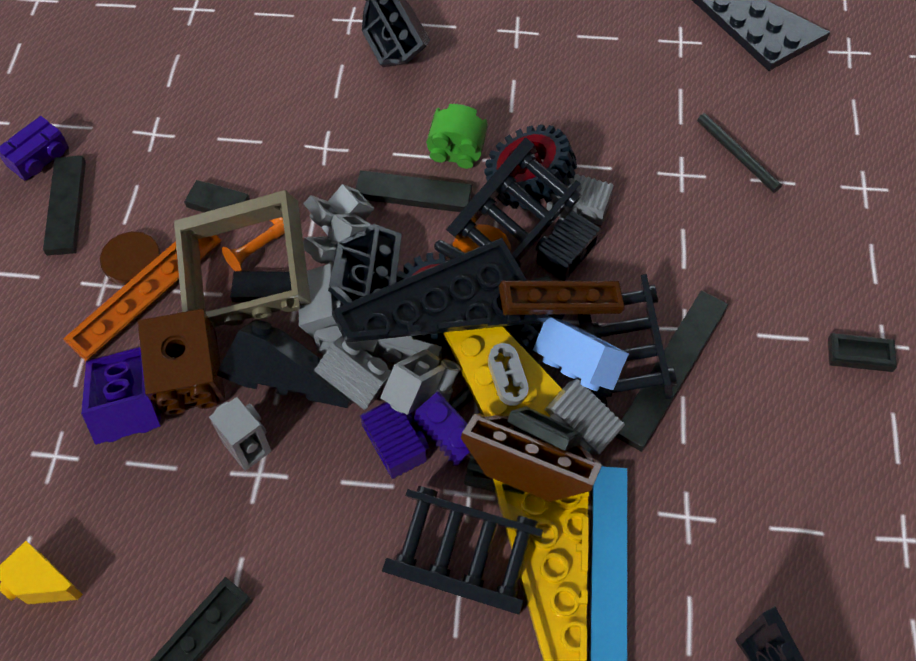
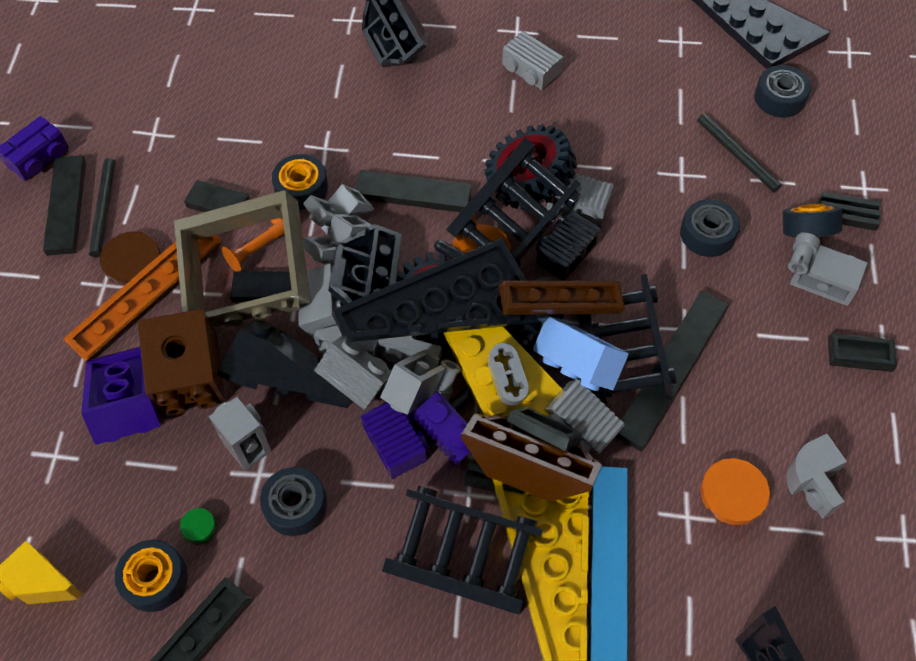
bright green brick [426,104,488,169] -> none
none -> pearl dark grey bar [89,158,116,257]
none -> wheel [115,539,188,612]
none -> green tile [180,508,217,545]
none -> wheel [260,467,328,536]
none -> wheel [272,154,328,210]
none -> light grey brick [502,31,564,90]
none -> black wheel [680,199,740,257]
none -> orange tile [700,458,770,525]
none -> black wheel [754,65,811,118]
none -> black wheel [782,204,842,237]
none -> light grey brick [786,434,847,519]
none -> light grey hinge [788,233,868,306]
none -> pearl dark grey tile [819,192,881,231]

